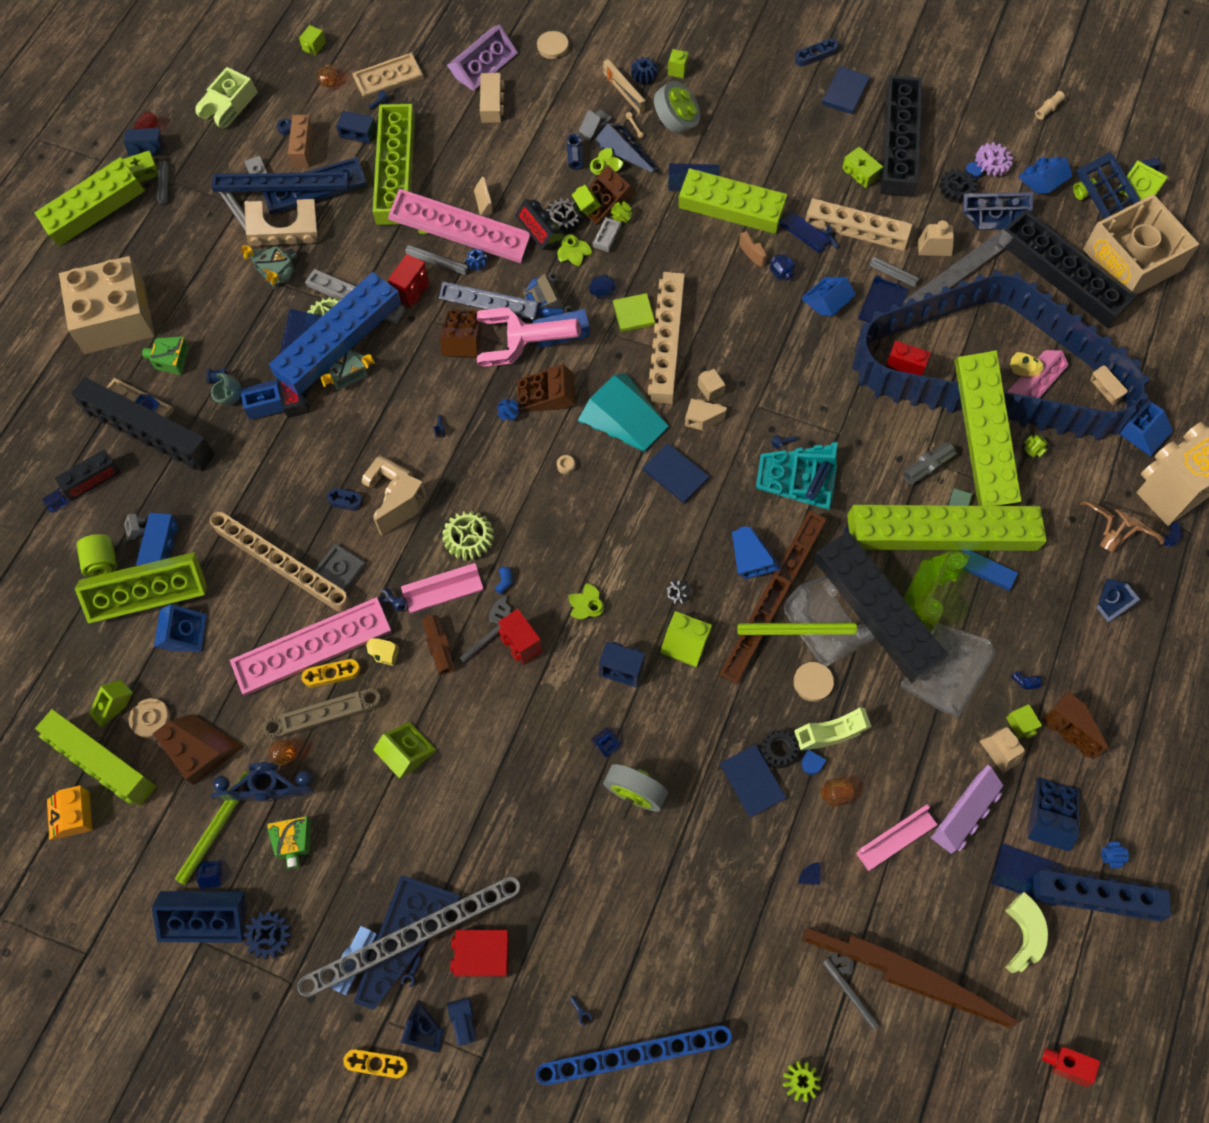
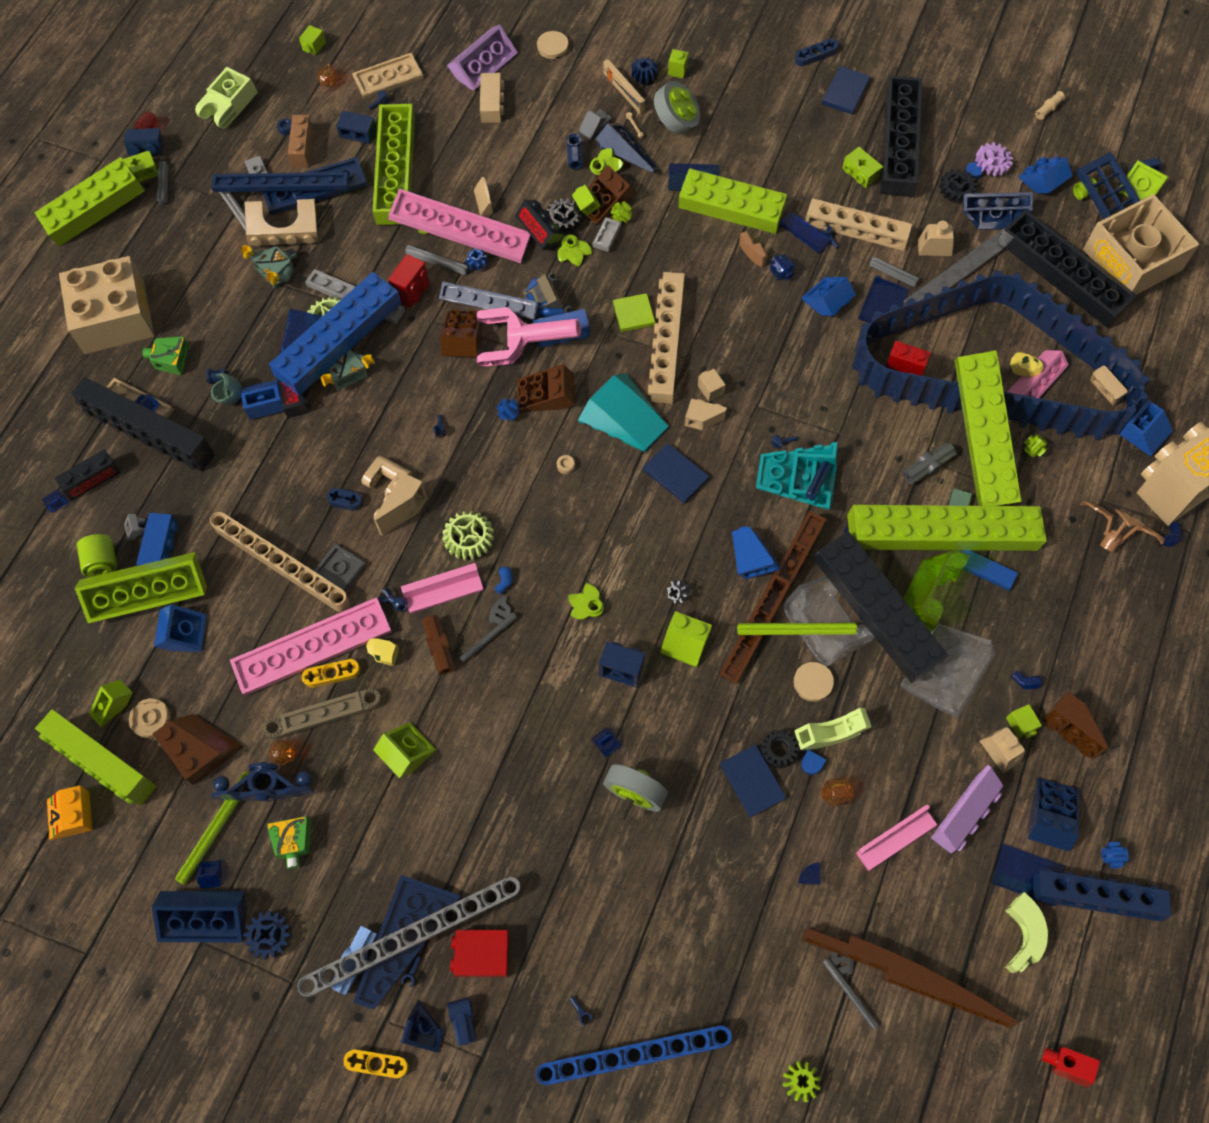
red brick [498,609,543,665] -> none
clear blue head [589,274,616,299] -> none
dark blue slope [1096,578,1141,623] -> none

